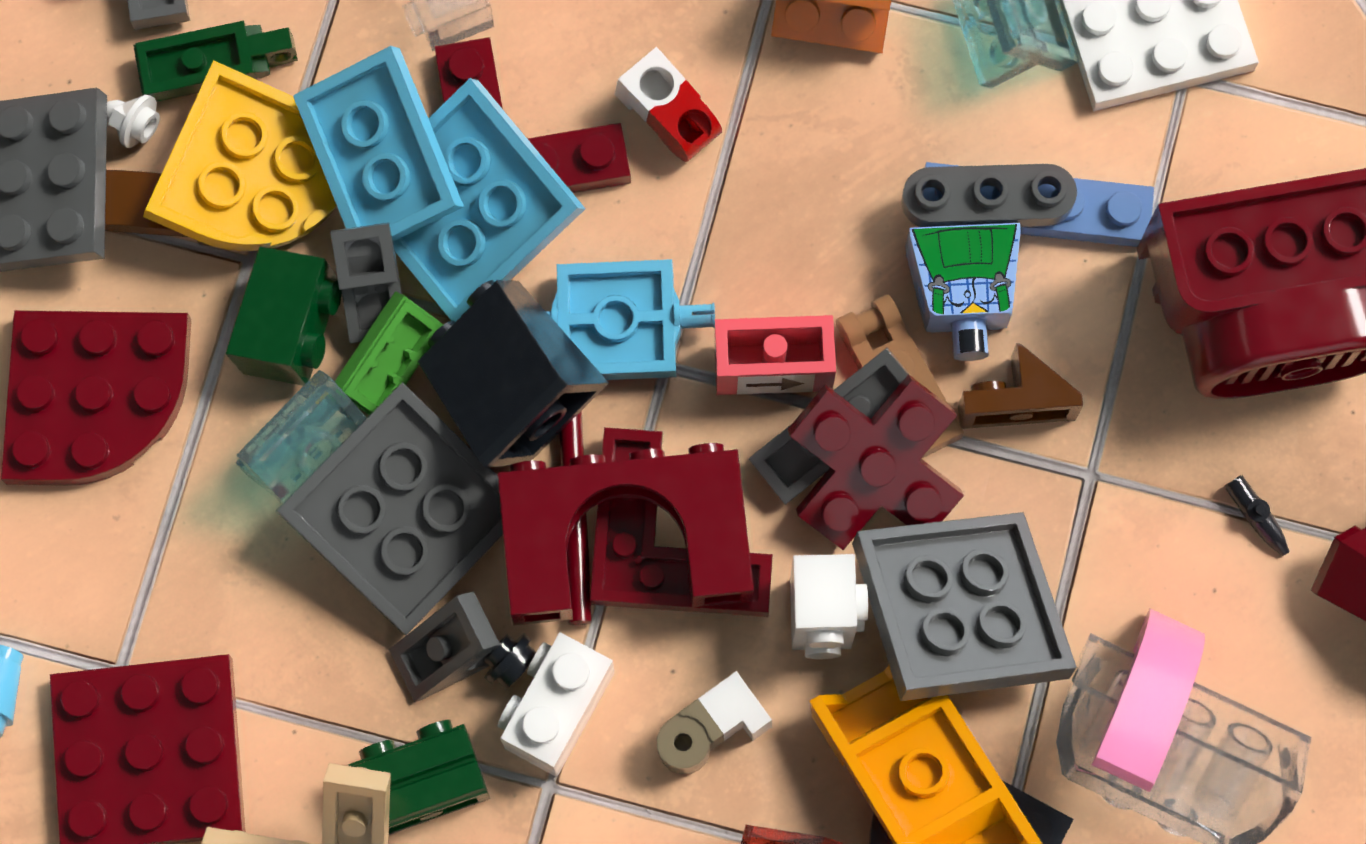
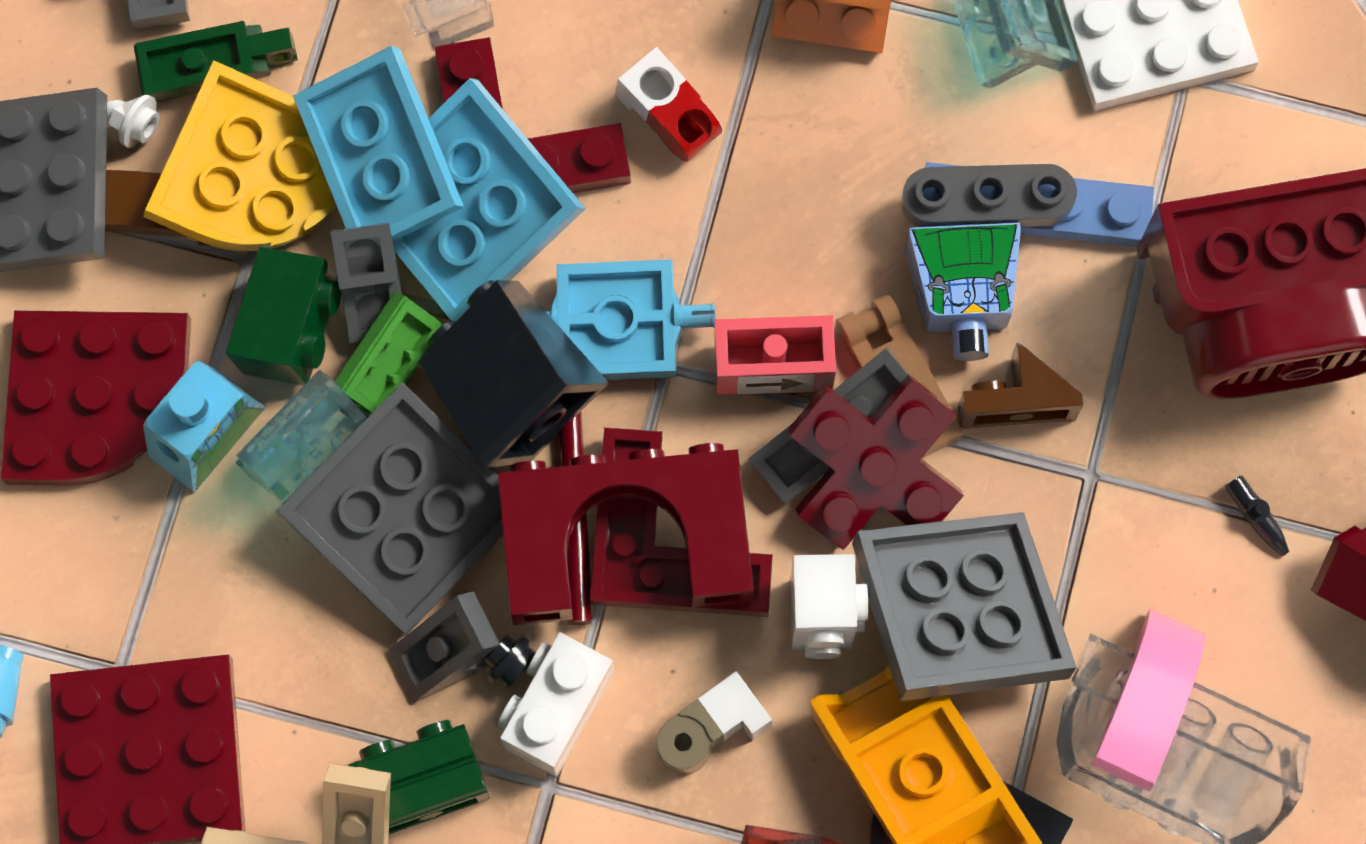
none -> medium azure torso [143,360,265,493]

